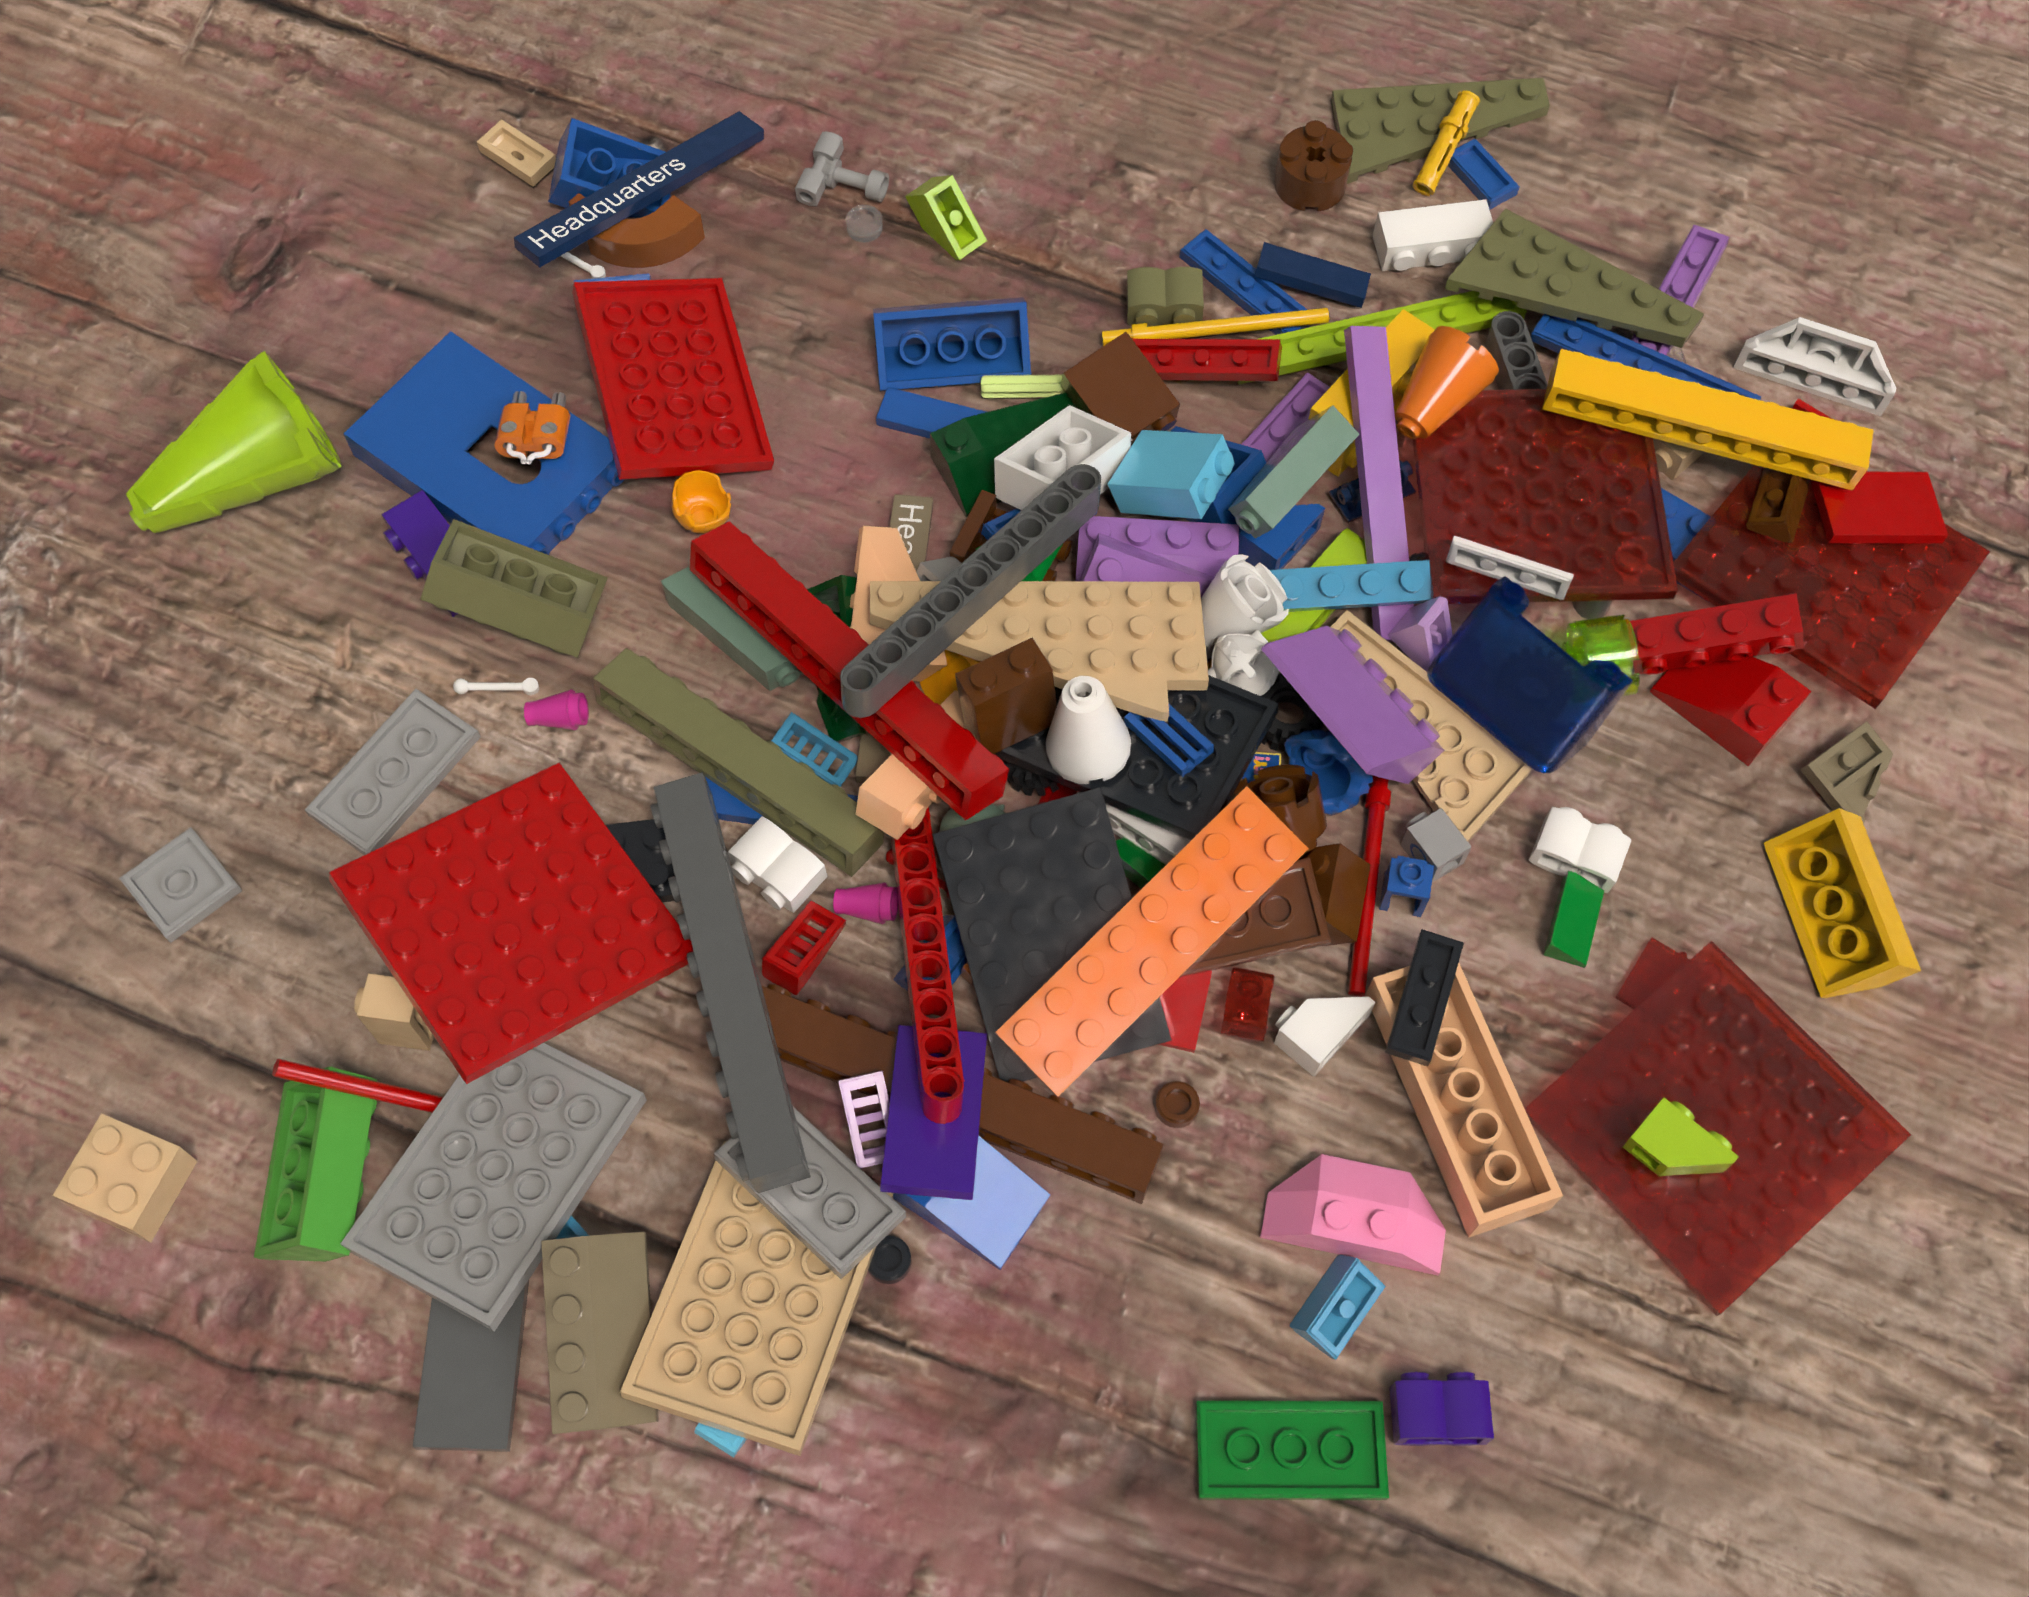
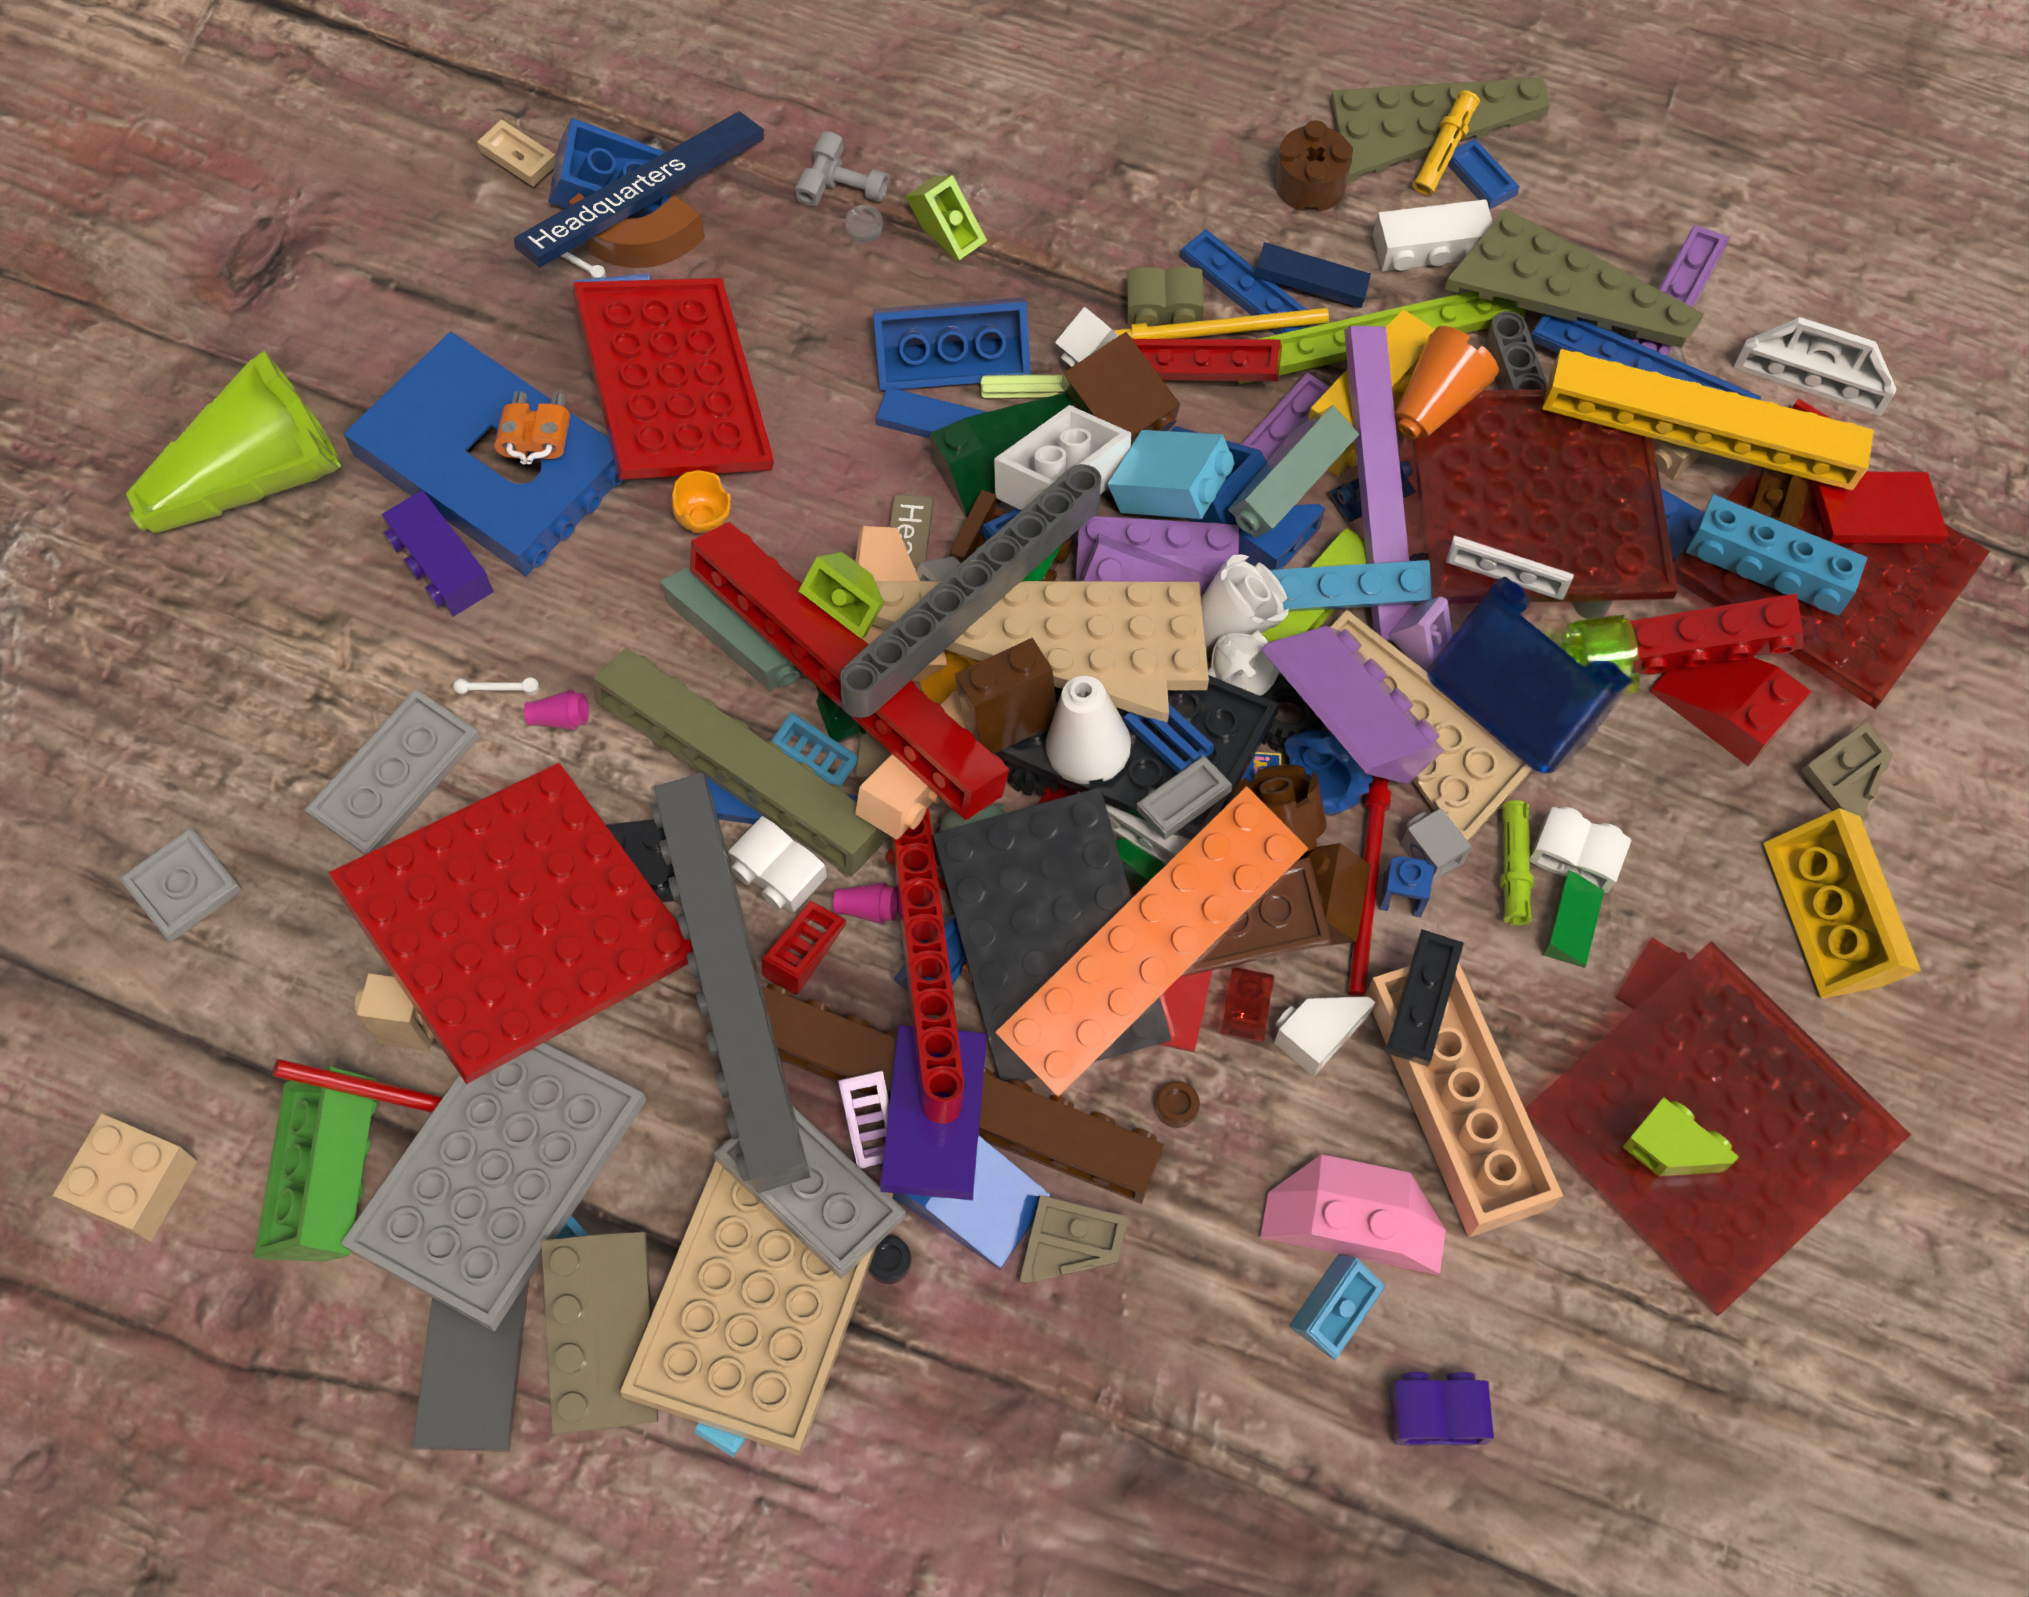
olive slope [420,519,608,658] -> none
green tile [1195,1401,1389,1500] -> none
none -> lime slope [799,552,884,639]
none -> dark tan wing [1019,1195,1129,1284]
none -> white brick [1055,306,1118,367]
none -> light grey tile [1137,756,1232,840]
none -> lime pin [1500,800,1534,926]
none -> dark azure brick [1686,494,1868,616]

